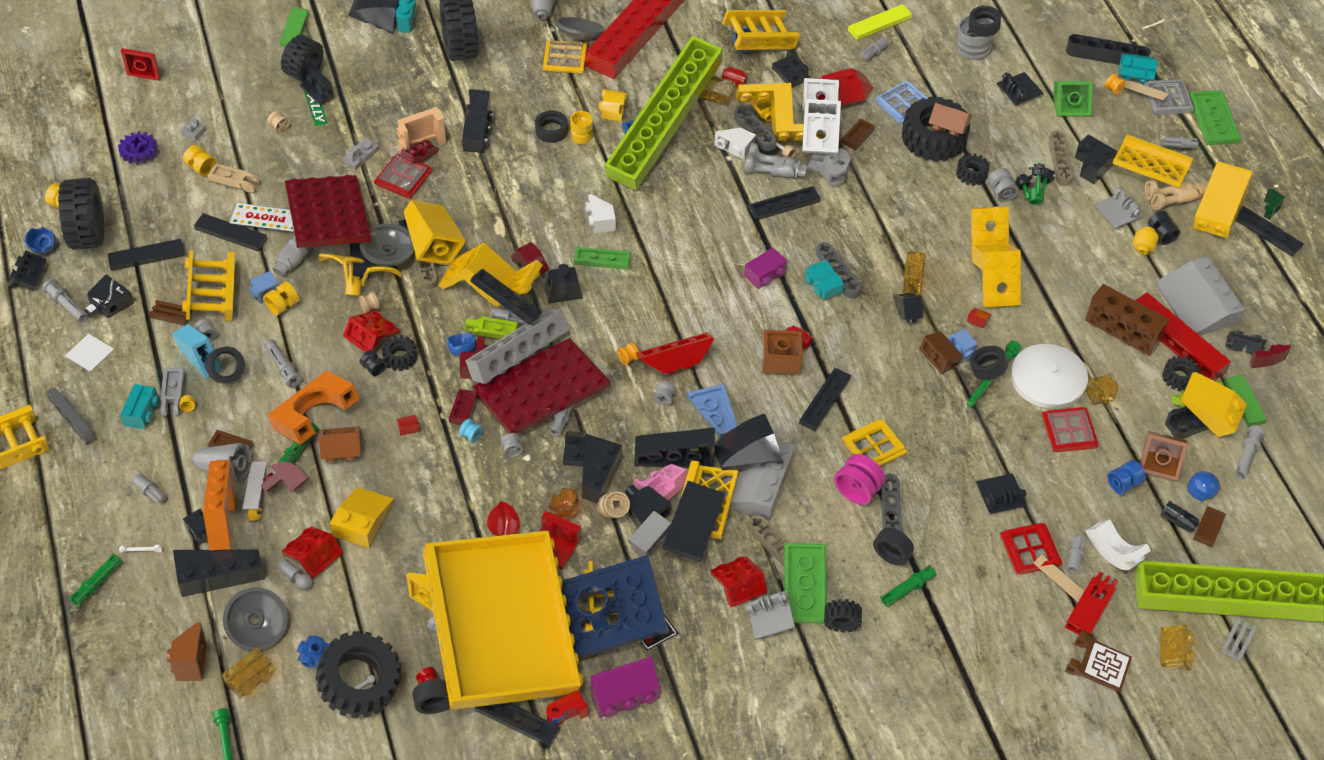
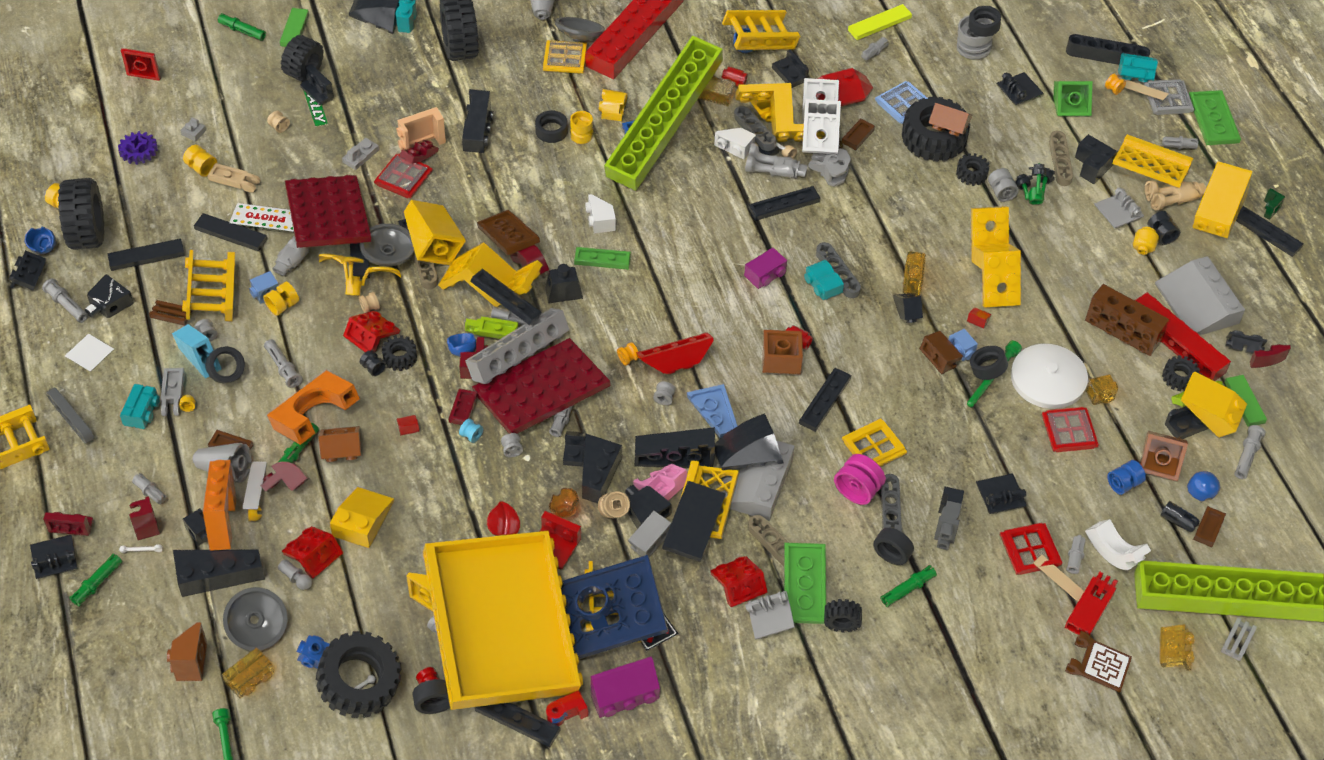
none -> black hinge [30,535,78,579]
none -> dark red bracket [43,512,94,536]
none -> dark red hinge [129,496,160,540]
none -> green pin [218,13,266,41]
none -> reddish brown tile [477,210,540,255]
none -> dark grey hips [934,486,964,550]

